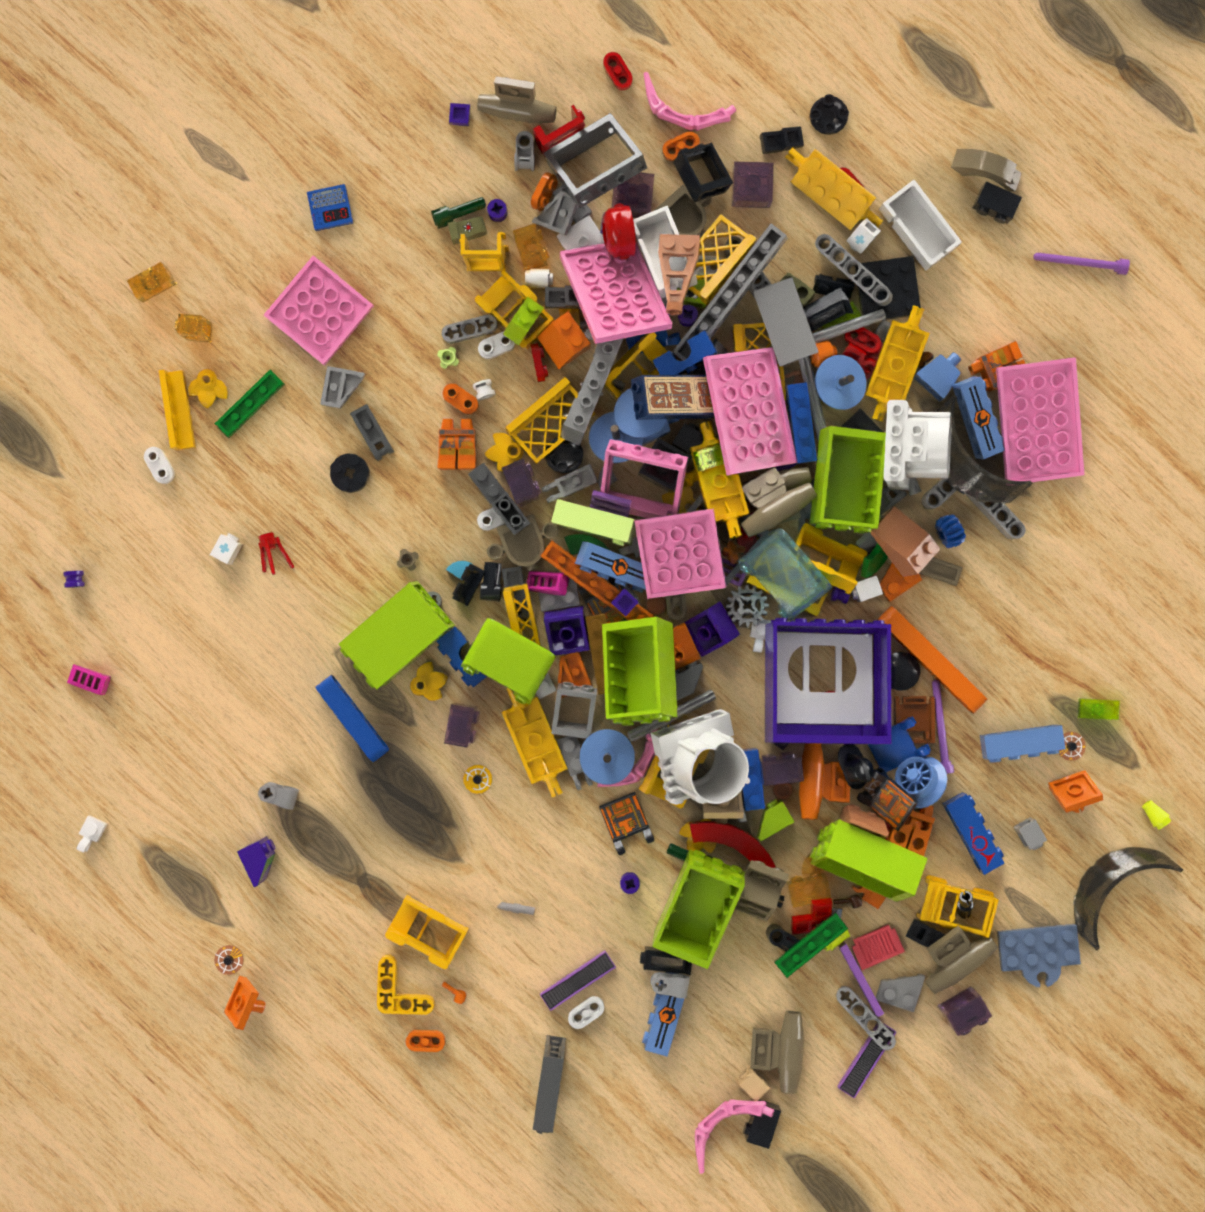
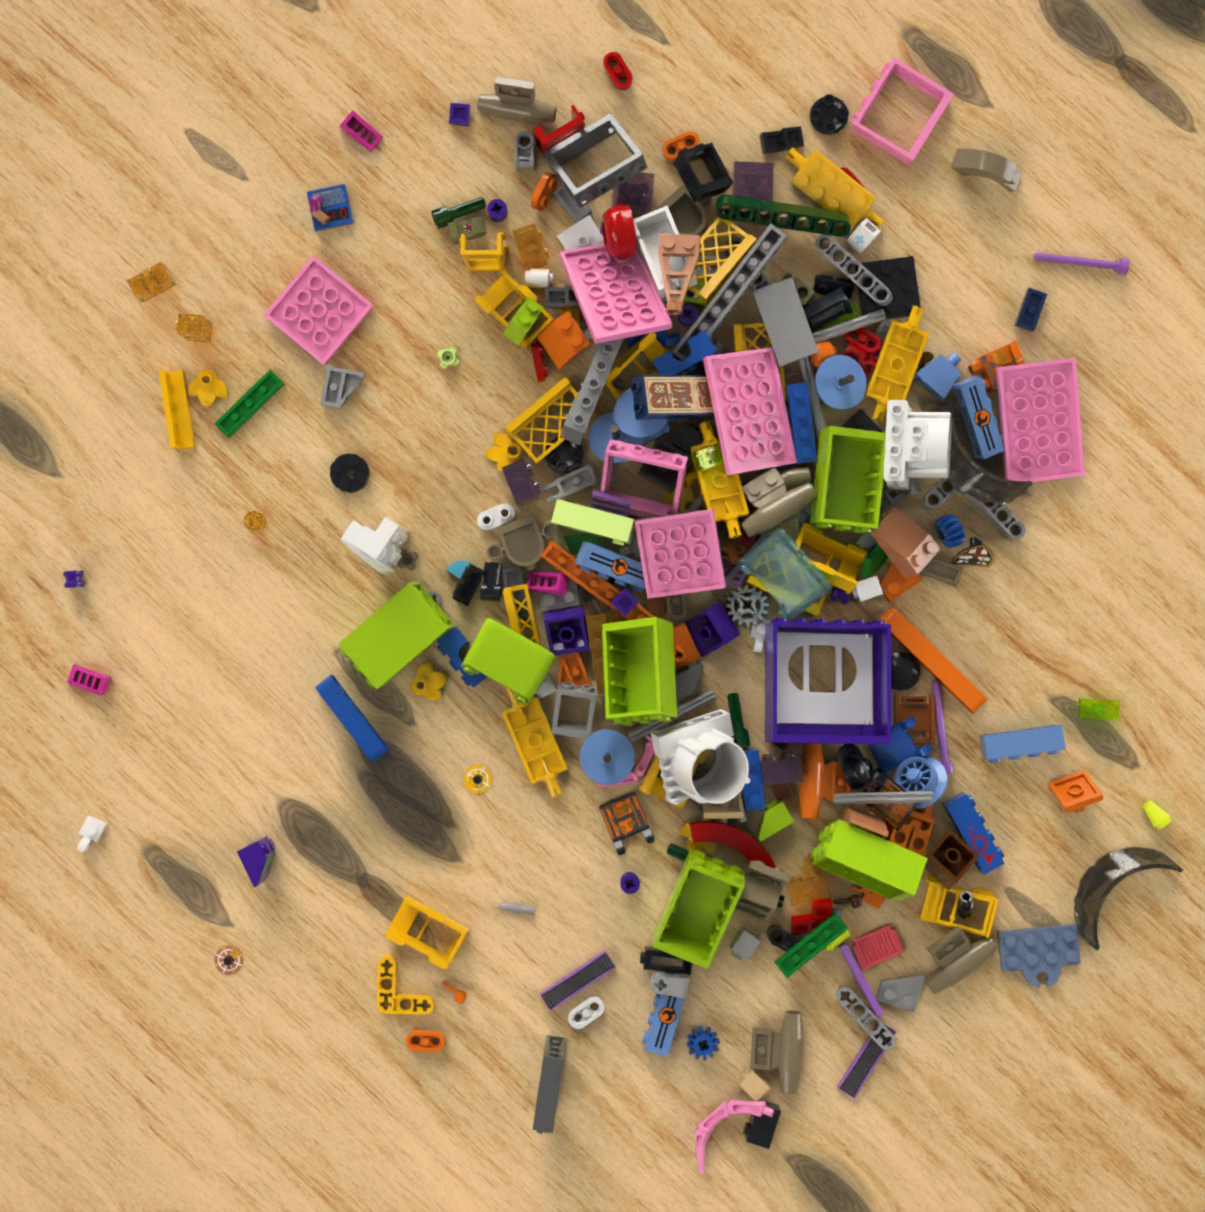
white plate [144,447,175,484] -> none
white brick [210,533,243,565] -> none
orange tile [224,976,266,1030] -> none
red plant [258,532,294,575] -> none
light grey piece [258,782,299,810] -> none
dark grey plate [350,404,394,461] -> none
orange hips [438,419,477,470] -> none
light grey beam [442,315,497,344] -> none
orange plate [443,384,479,415] -> none
clear purple brick [444,703,480,748] -> none
dark grey slope [468,463,530,535] -> none
white wheel [473,379,496,400] -> none
white plate [478,331,516,359] -> none
light grey wing [532,191,578,236] -> none
light grey hinge [557,736,593,790] -> none
bright pink animal [644,72,736,131] -> none
white piece [879,180,962,271] -> none
black slope [906,919,946,947] -> none
clear purple brick [938,986,992,1036] -> none
black brick [972,181,1022,224] -> none
light grey brick [1014,817,1047,850] -> none
nougat piece [1059,732,1086,761] -> none
none -> clear yellow wheel [244,511,267,531]
none -> arm [309,195,330,225]
none -> dark pink slope [339,110,383,152]
none -> white piece [340,517,409,574]
none -> blue gear [686,1025,720,1061]
none -> dark green beam [716,194,851,237]
none -> dark green piece [727,693,751,747]
none -> light grey brick [730,927,761,961]
none -> light grey axle [833,791,933,805]
none -> bright pink window [850,58,954,166]
none -> reddish brown brick [924,829,980,890]
none -> shield [951,537,994,567]
none -> dark blue plate [1014,288,1047,332]

